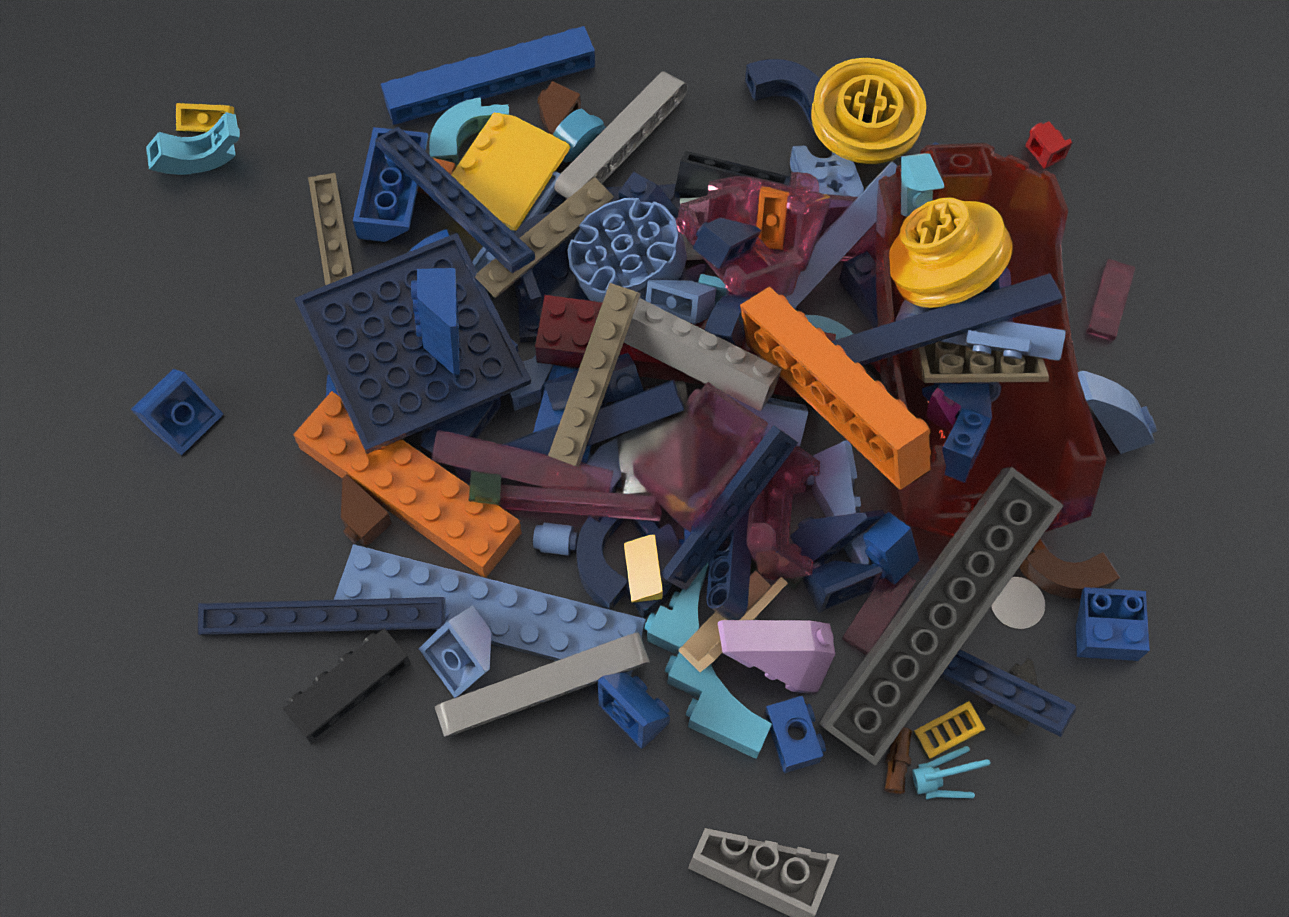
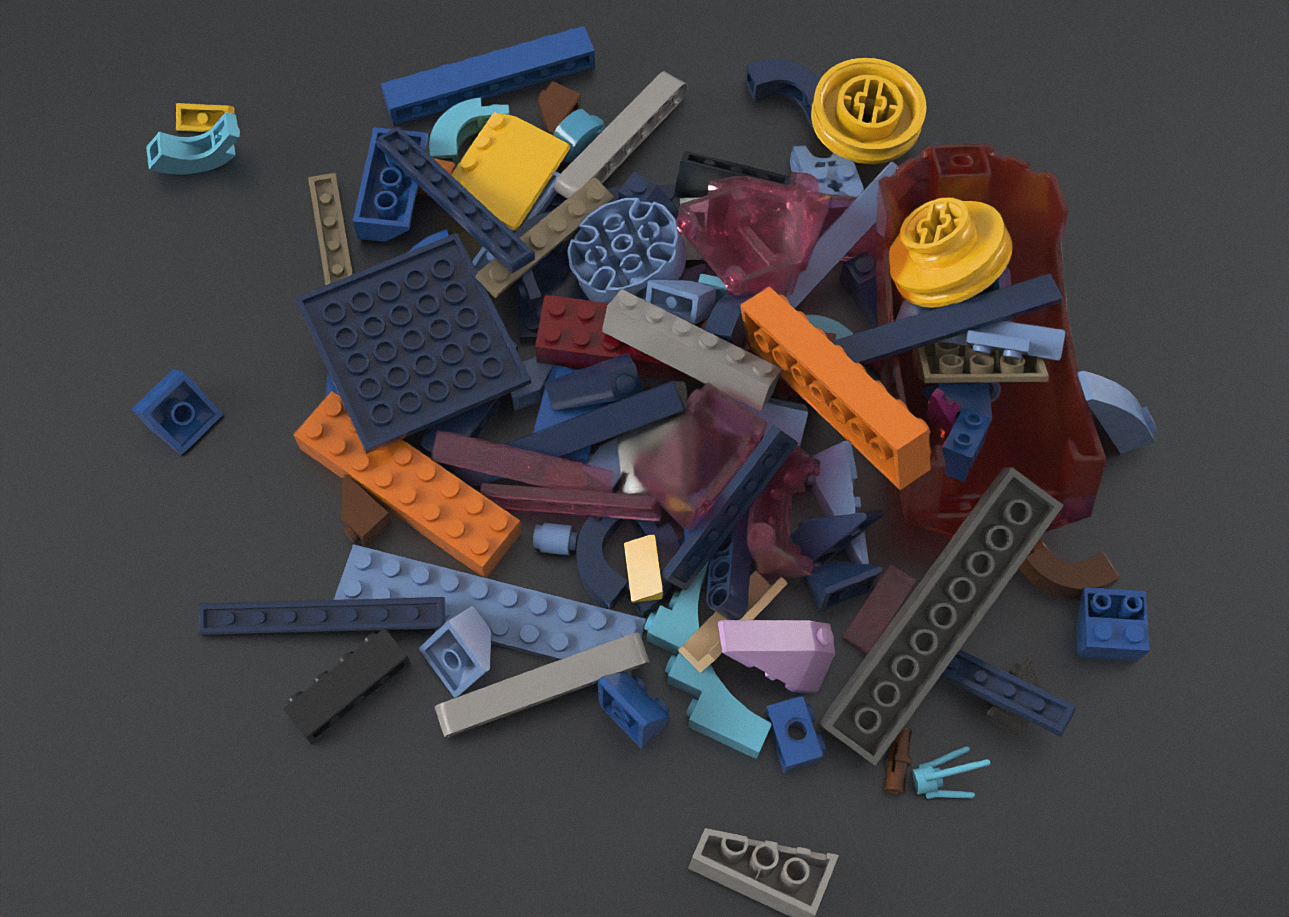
blue slope [411,268,460,375] -> none
clear green tile [468,471,501,505] -> none
dark tan plate [548,283,641,467] -> none
dark blue slope [693,217,762,269] -> none
orange slope [754,186,789,250] -> none
blue brick [863,512,920,585] -> none
medium azure slope [901,153,944,217] -> none
yellow slope [914,701,986,759] -> none
white sticker [991,577,1045,629] -> none
red brick [1025,121,1073,169] -> none
clear pink tile [1086,259,1135,341] -> none

